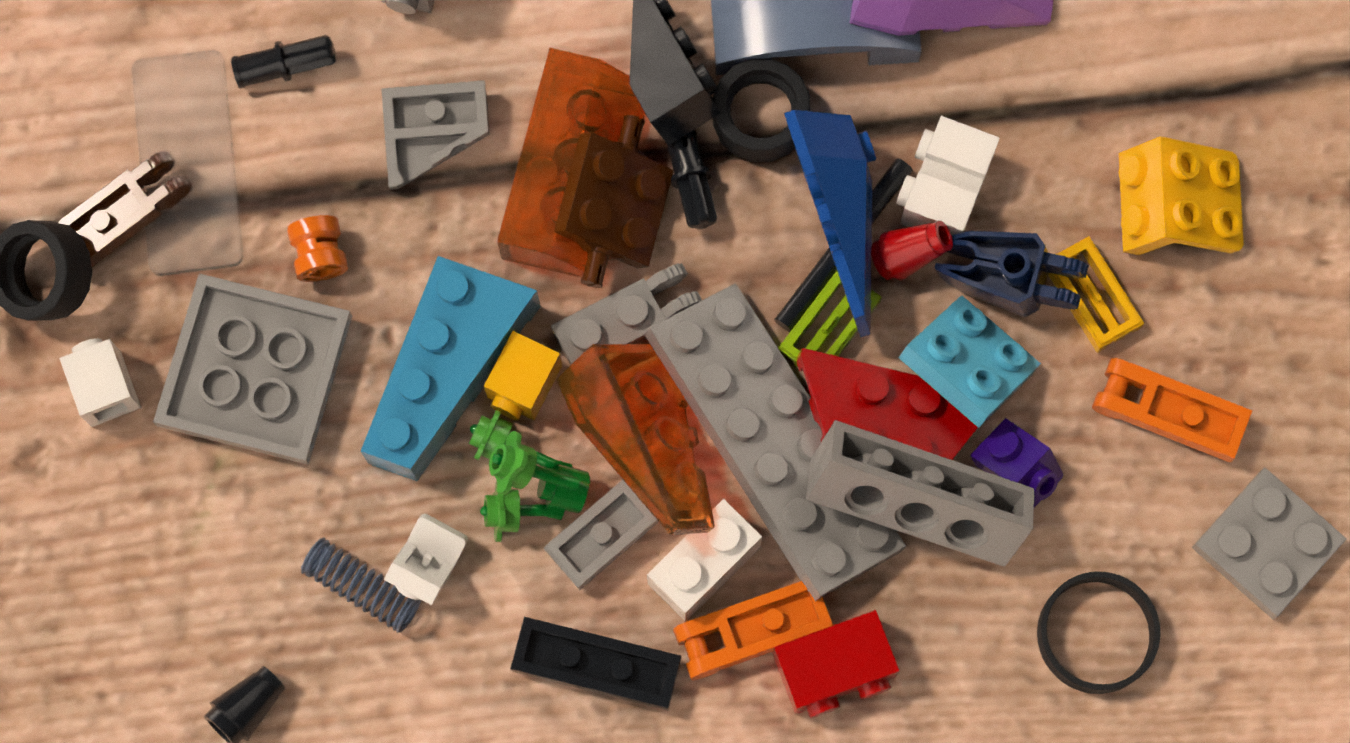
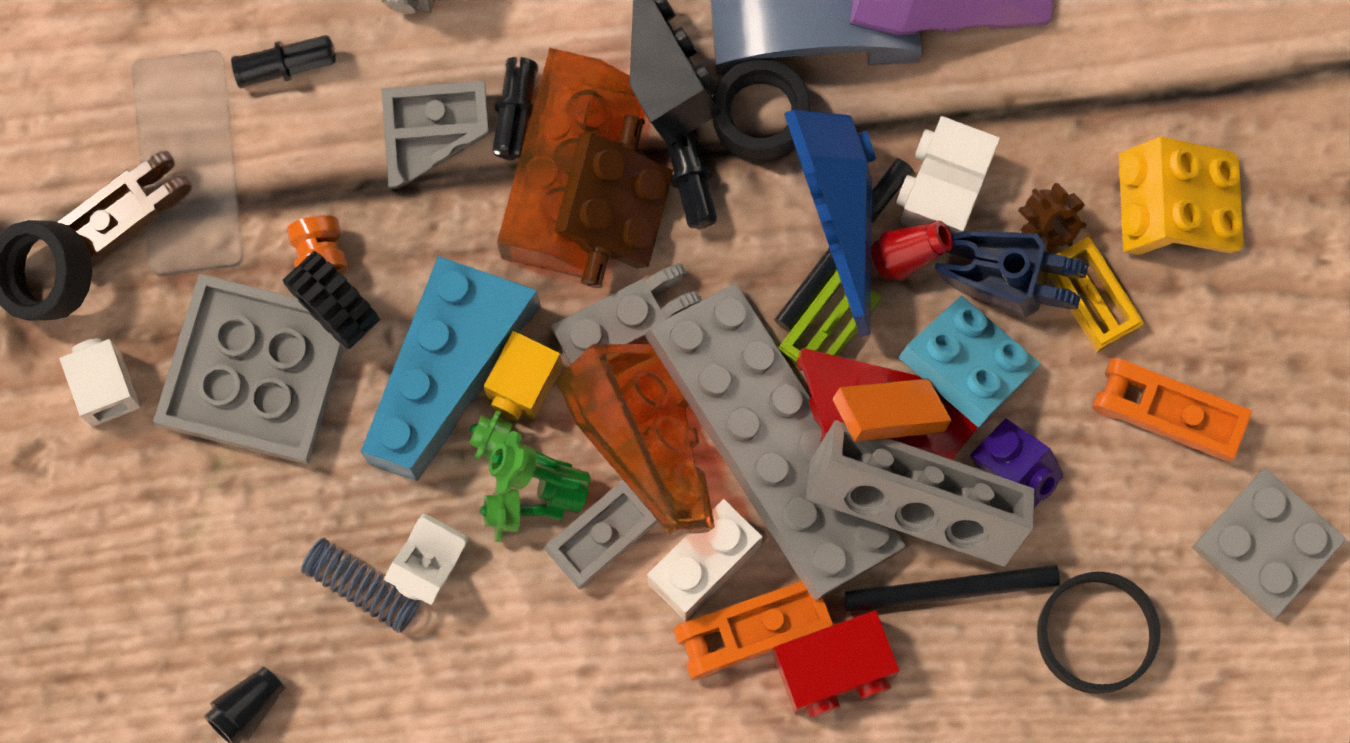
black plate [510,617,682,711] -> none
none -> black tyre [282,251,380,350]
none -> black axle [493,57,539,161]
none -> orange tile [832,379,952,442]
none -> black bar [844,565,1060,613]
none -> reddish brown gear [1018,183,1087,252]

